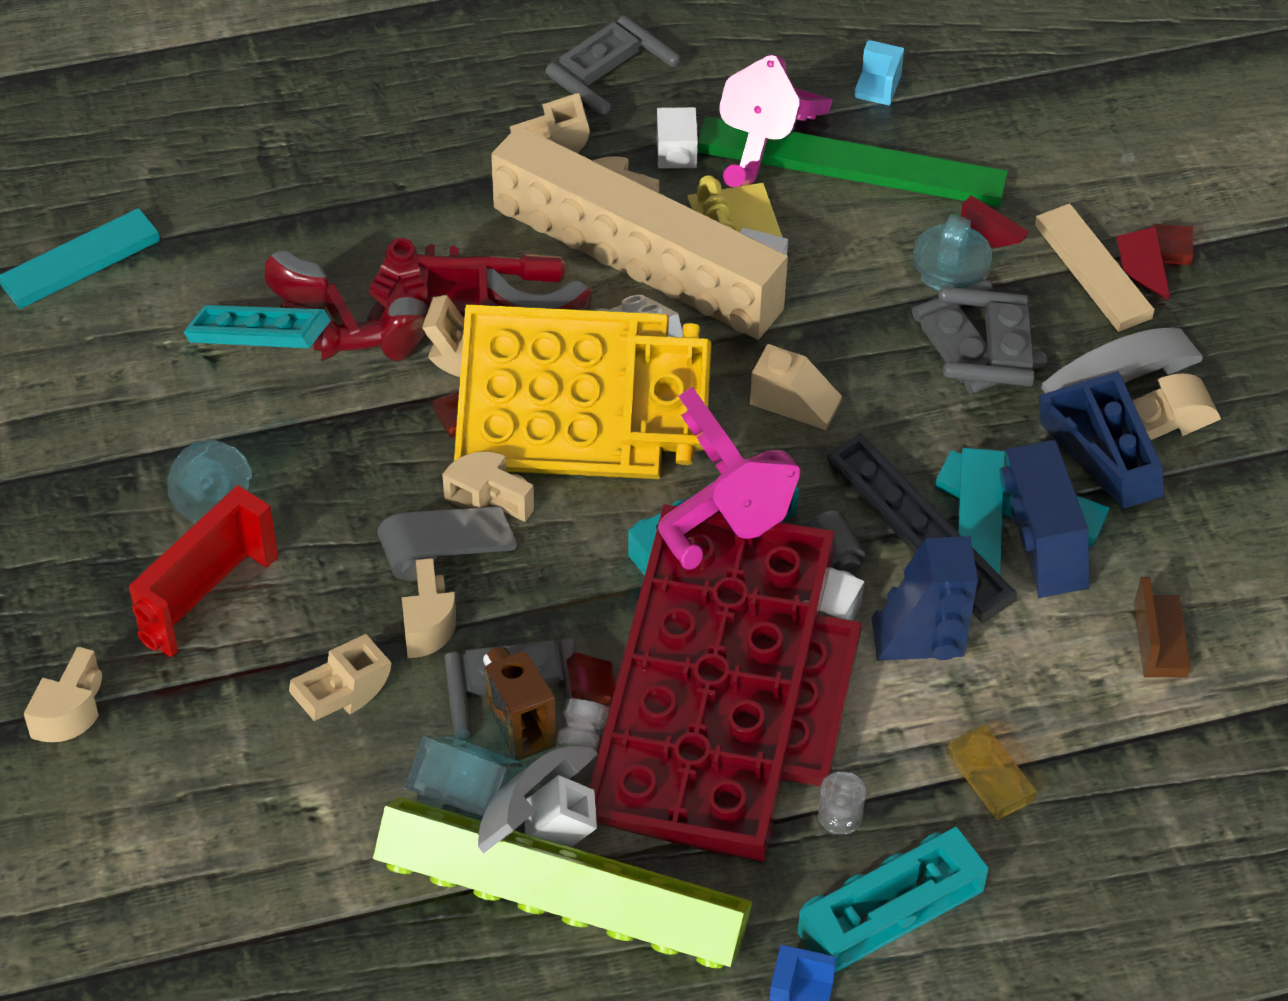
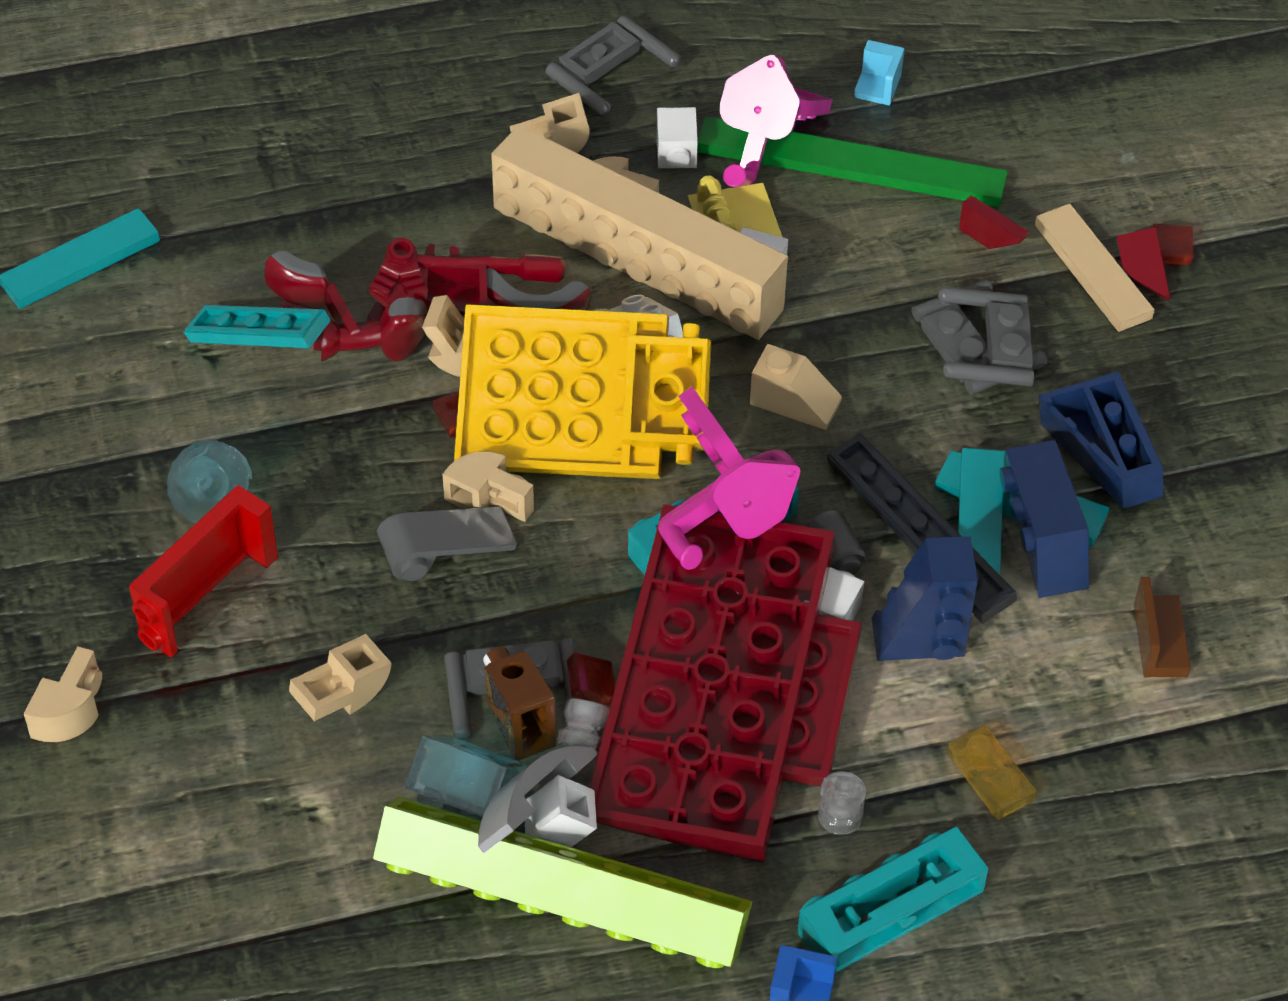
tan brick [402,558,456,658] -> none
clear light blue tile [912,214,992,291] -> none
light grey slope [1042,328,1203,393] -> none
tan brick [1133,374,1221,440] -> none

